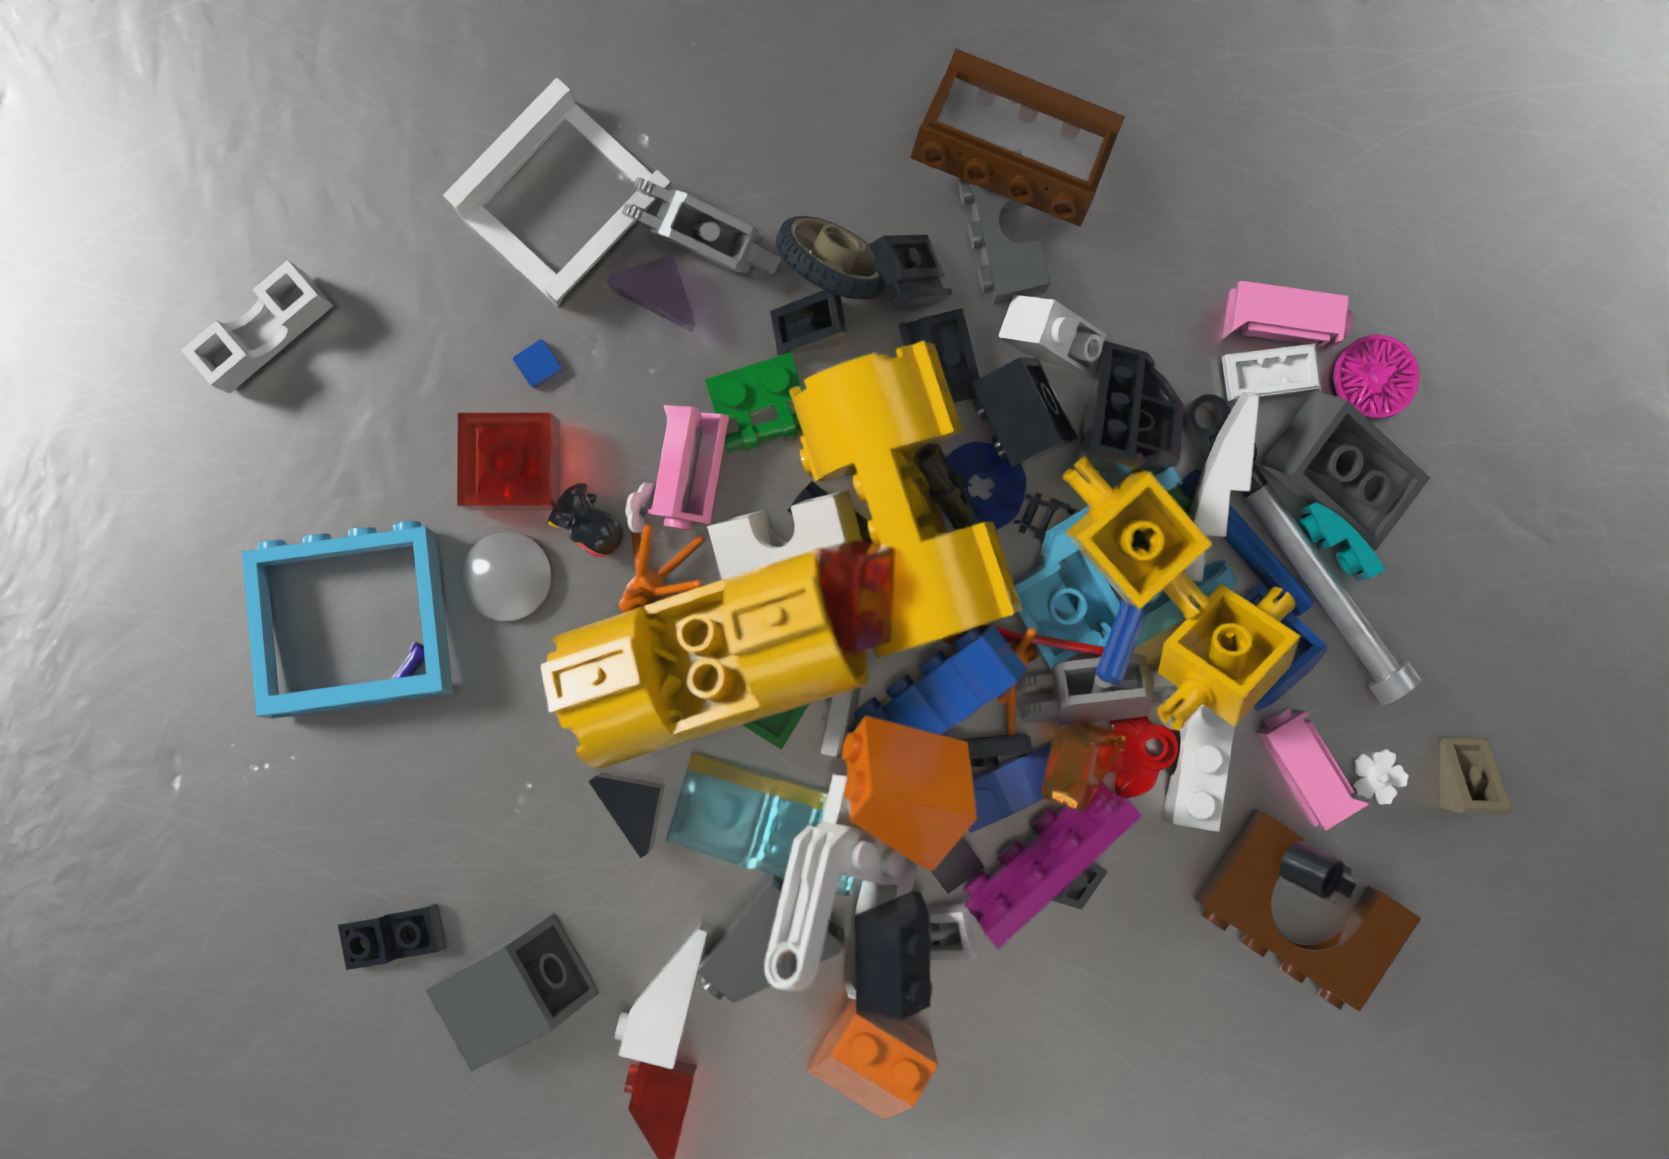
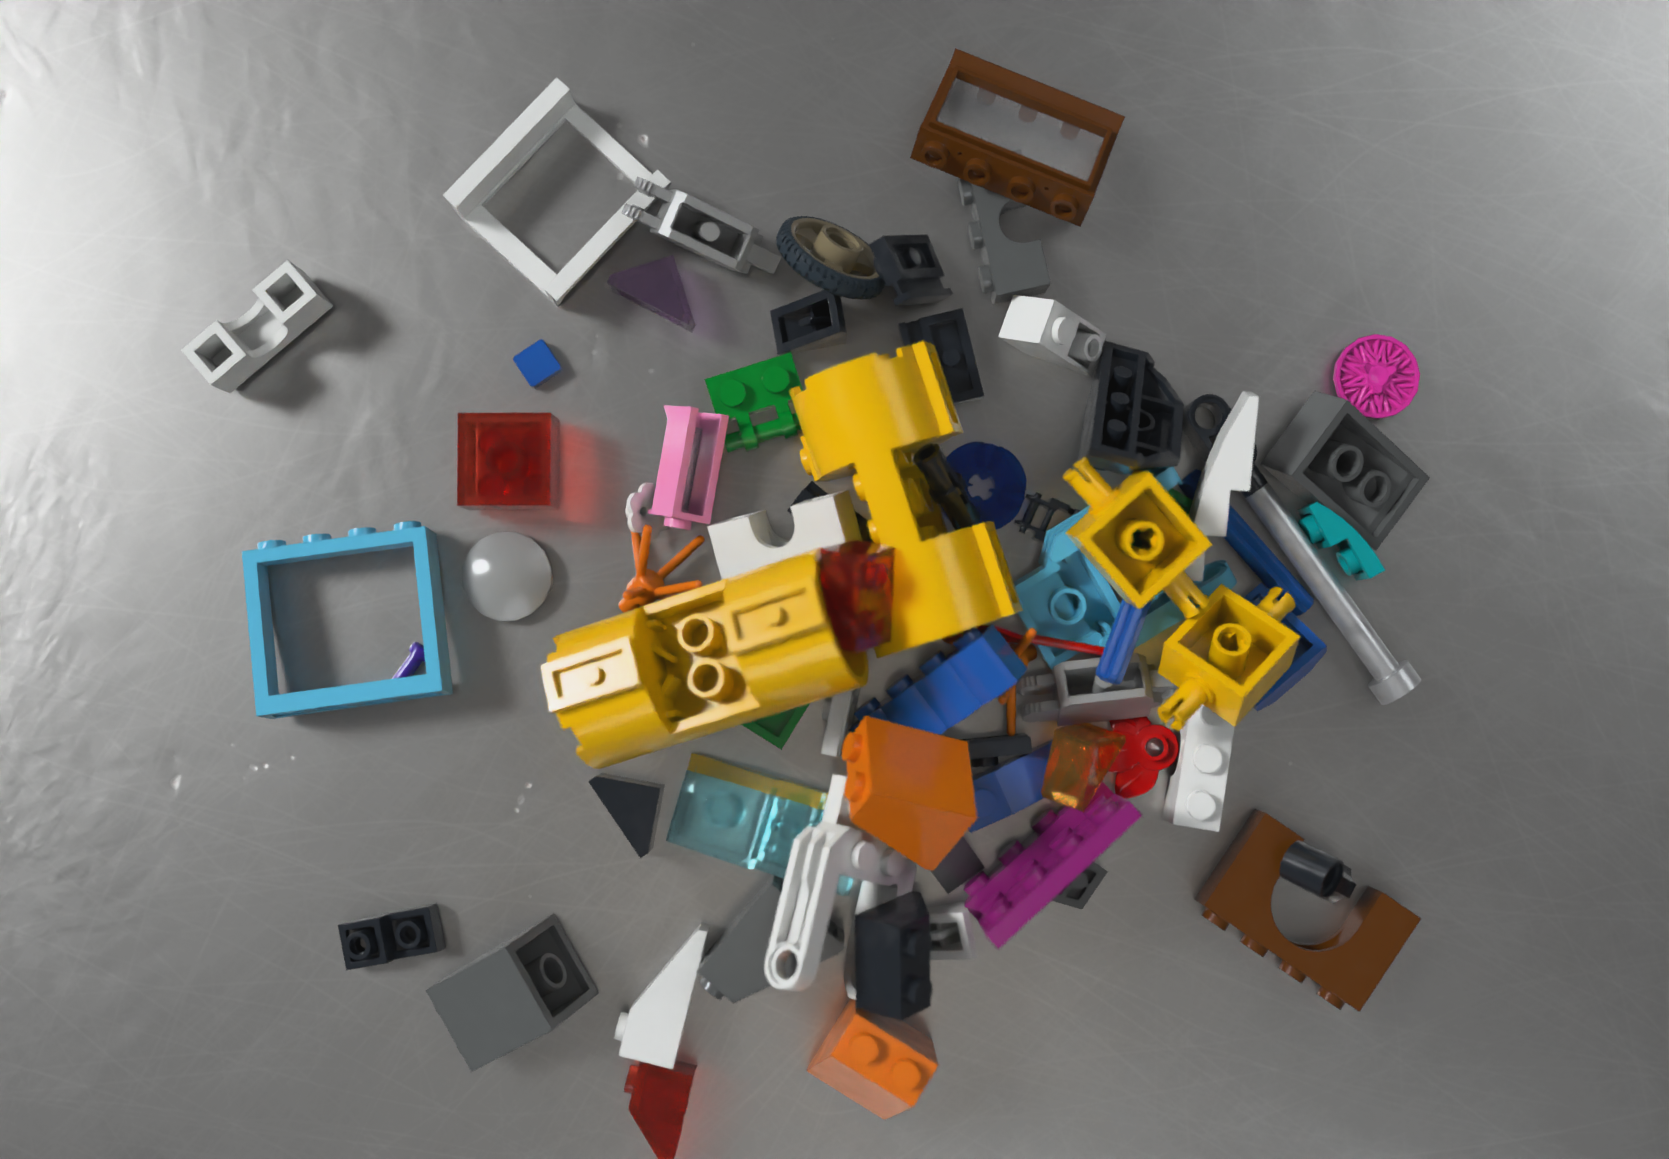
black animal [547,483,623,557] -> none
black slope [970,357,1078,467] -> none
bright pink window [1222,281,1353,349] -> none
white plate [1222,343,1321,402] -> none
bright pink window [1256,707,1370,831] -> none
white plant [1352,749,1409,805] -> none
dark tan slope [1439,737,1512,815] -> none

